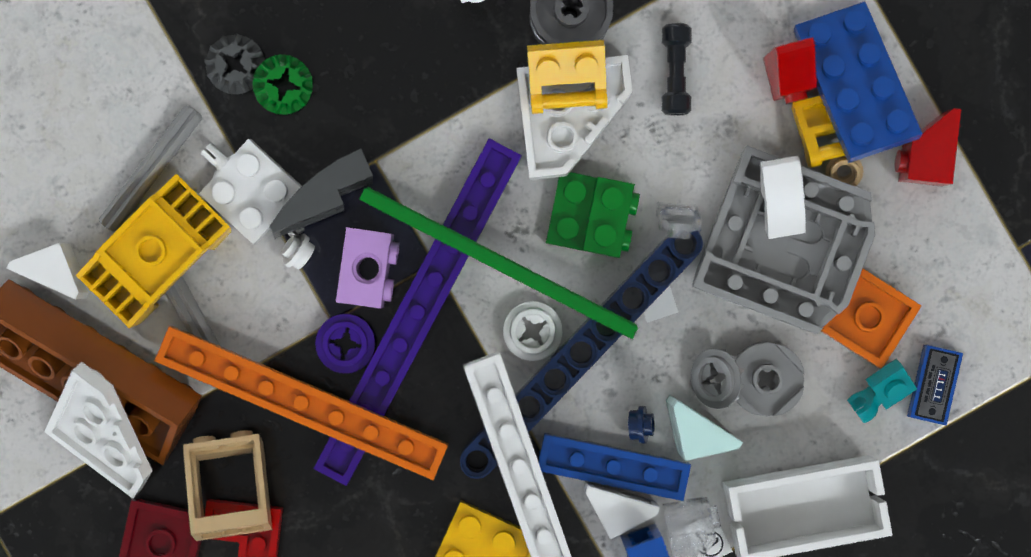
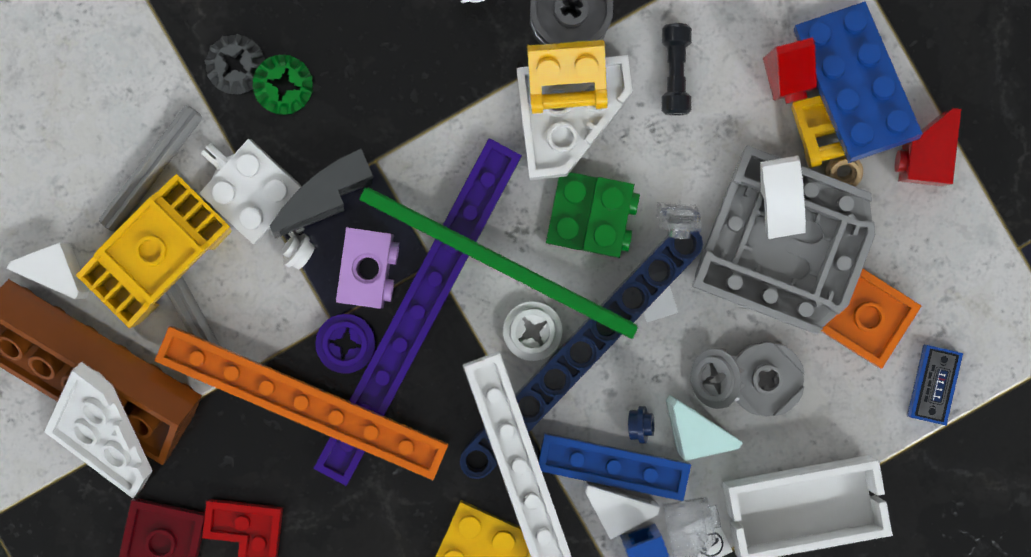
tan window [183,430,272,541] -> none
teal plate [847,358,917,423] -> none

